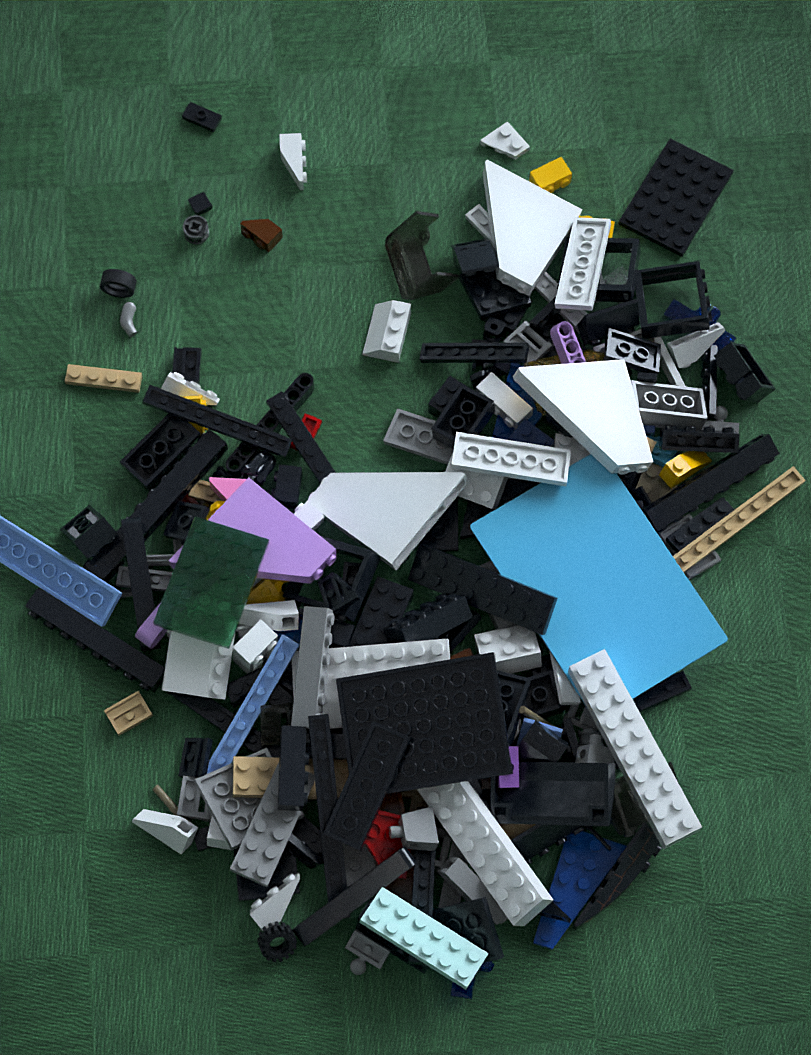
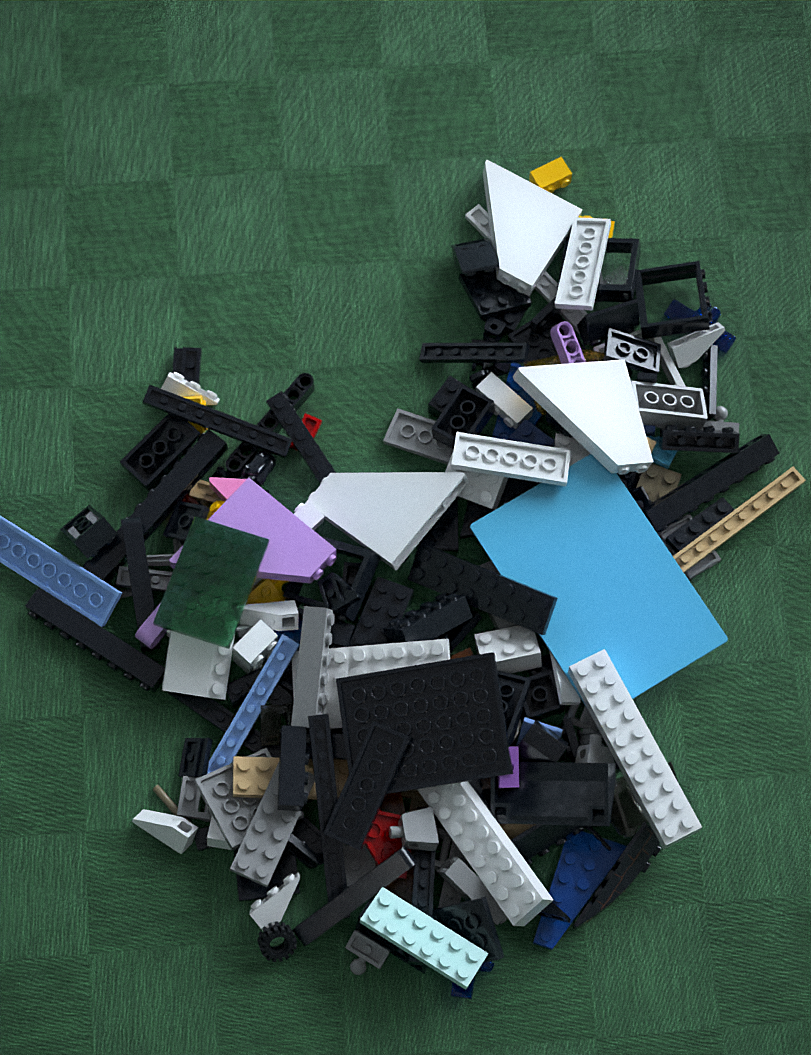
tan plate [65,364,142,393] -> none
black tyre [100,269,137,298] -> none
tan plate [104,691,153,736] -> none
light grey arm [120,302,137,337] -> none
black plate [182,102,222,132] -> none
dark grey wheel [183,215,209,245] -> none
black tile [188,191,213,215] -> none
reddish brown slope [240,219,283,253] -> none
black brick [271,464,303,509] -> none
white slope [280,133,307,190] -> none
white slope [363,300,411,363] -> none
clear smoke windscreen [385,211,459,300] -> none
white wing [480,122,530,160] -> none
light grey plate [503,321,553,367] -> none
dark tan bar [519,706,554,726] -> none
black plate [618,138,734,257] -> none
black plate [633,671,692,712] -> none
yellow slope [659,451,712,489] -> none
black piece [714,342,775,403] -> none

